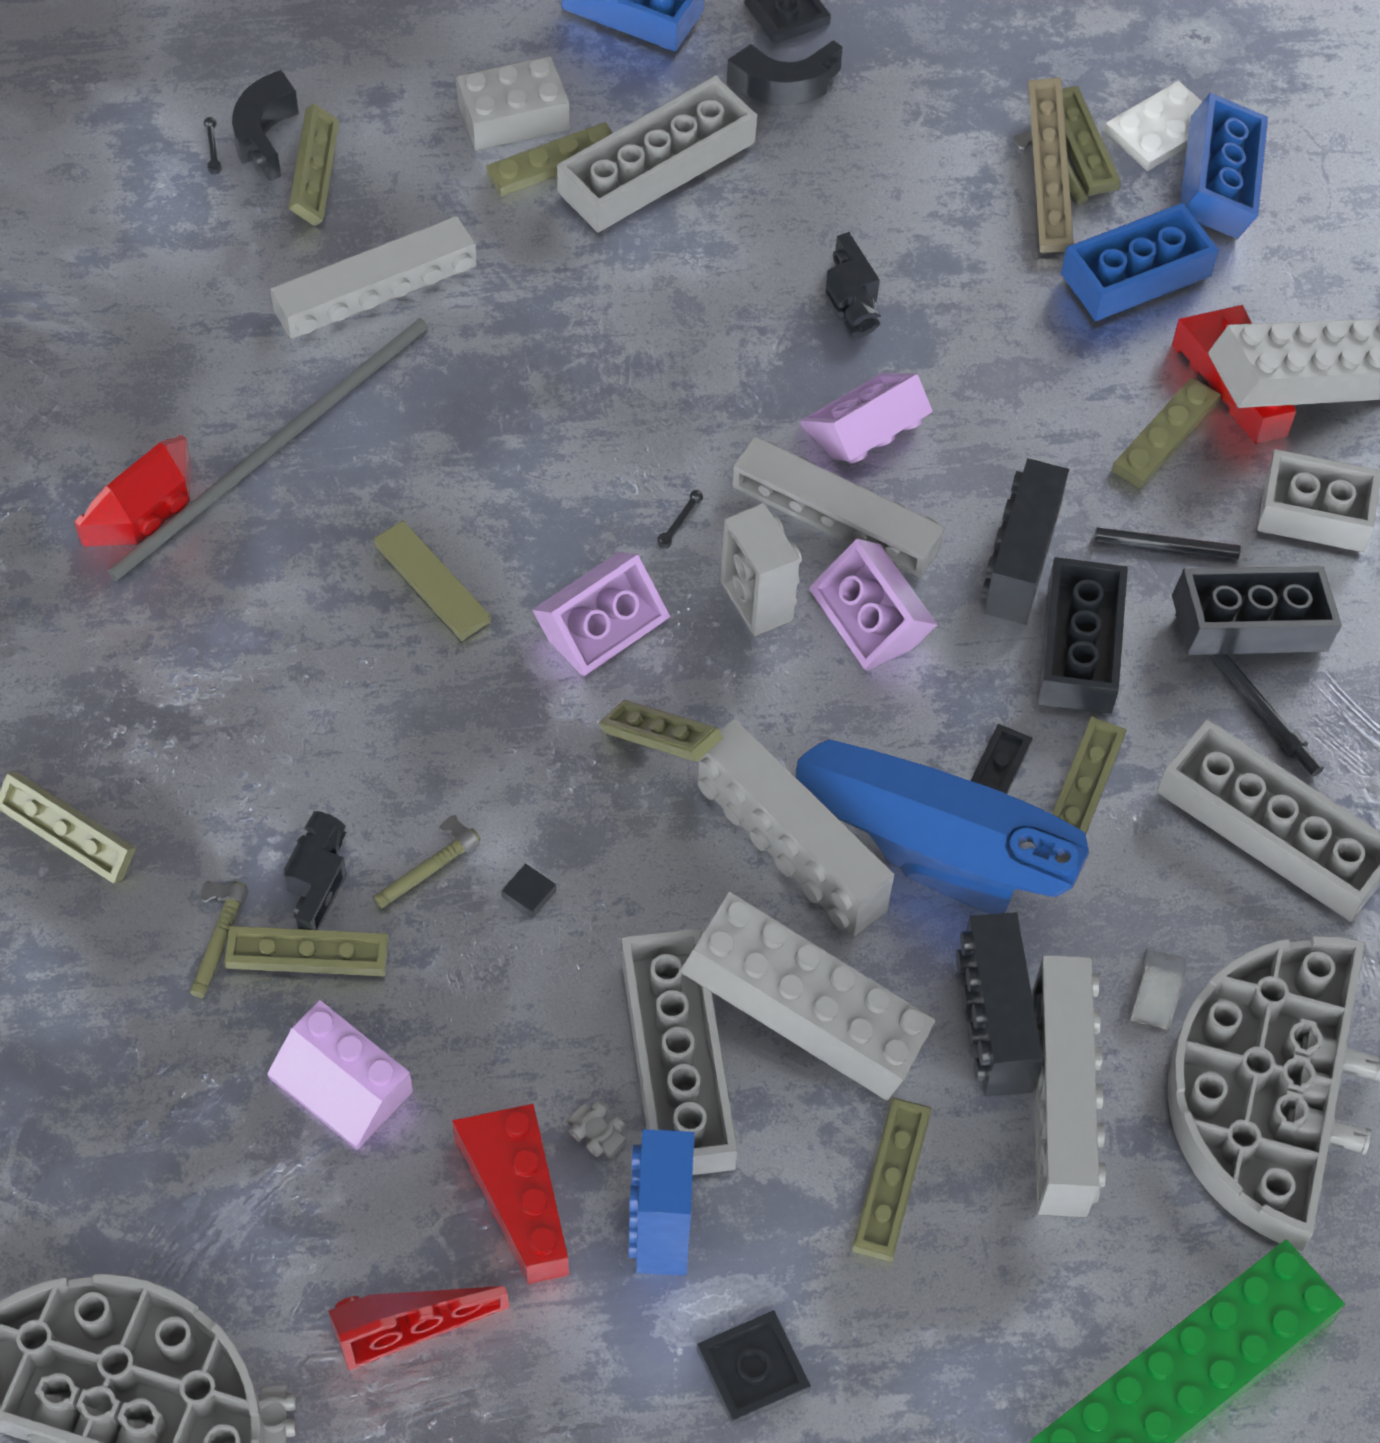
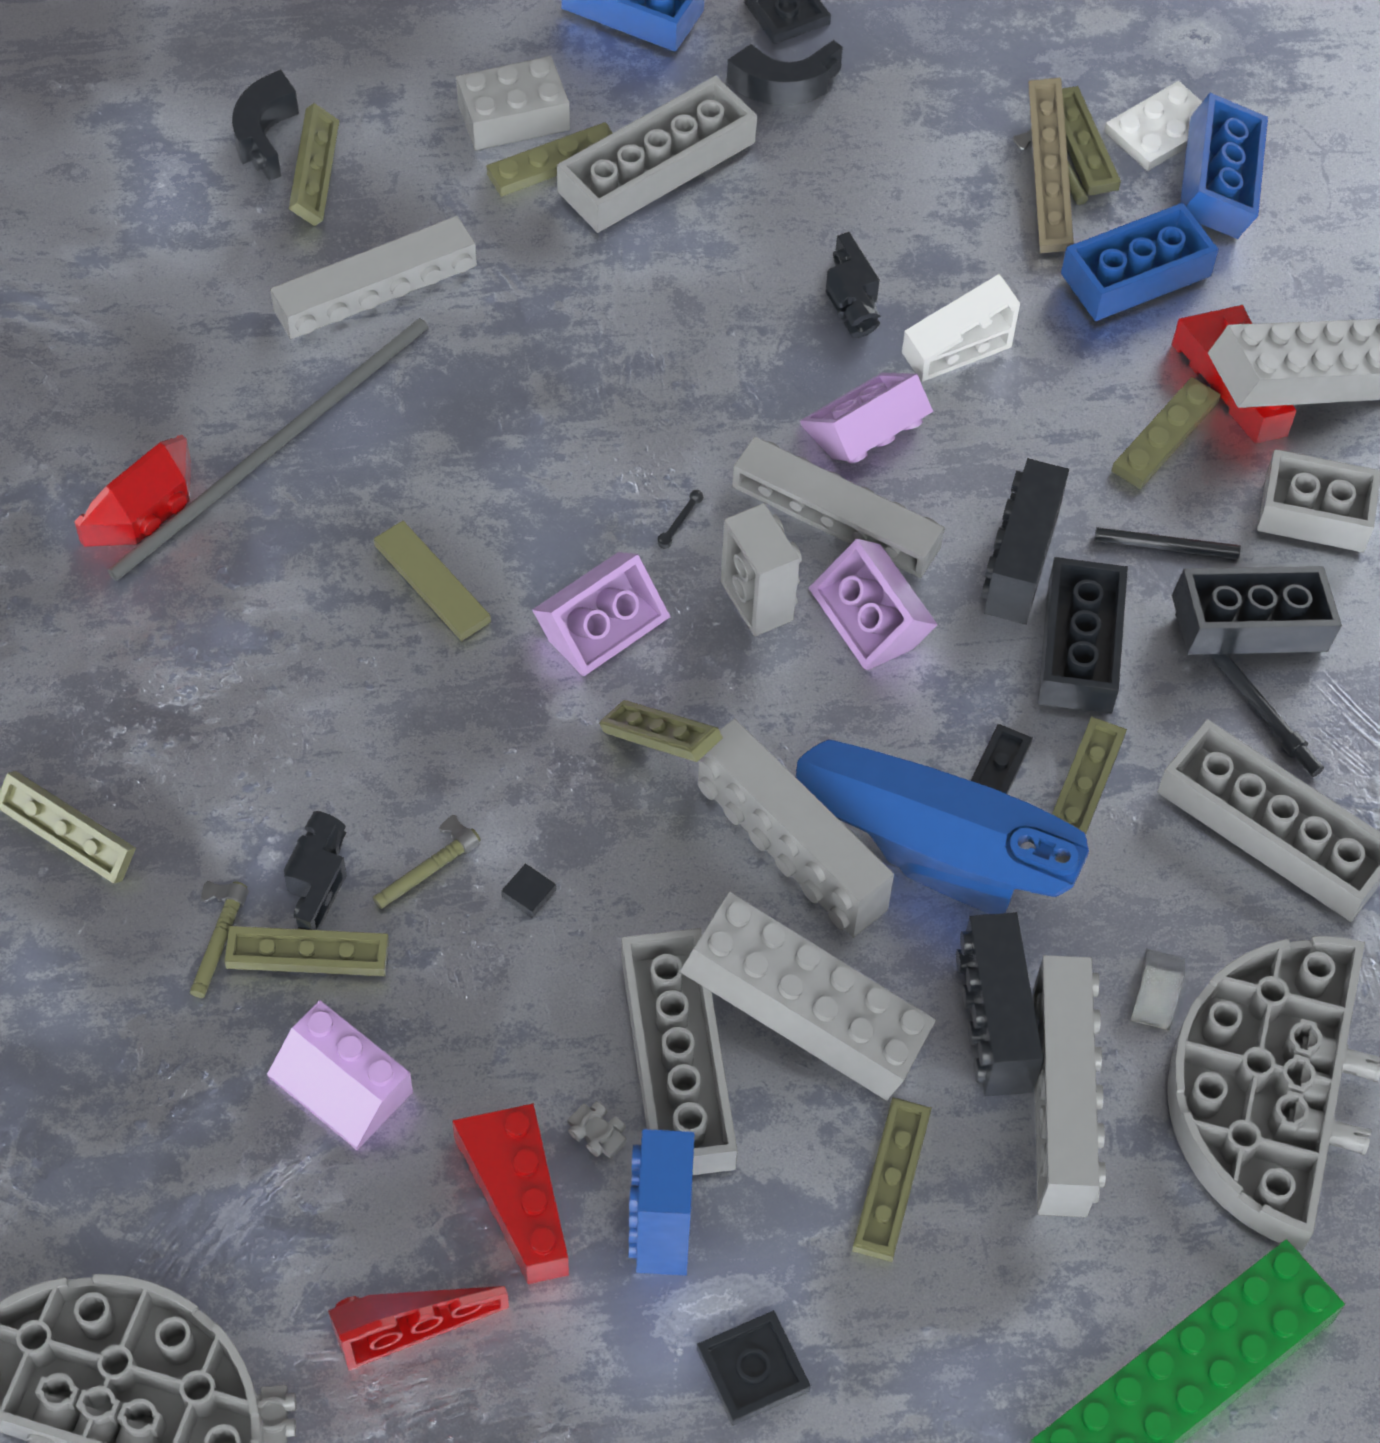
black hinge [204,117,222,175] -> none
none -> white wedge [902,274,1020,382]

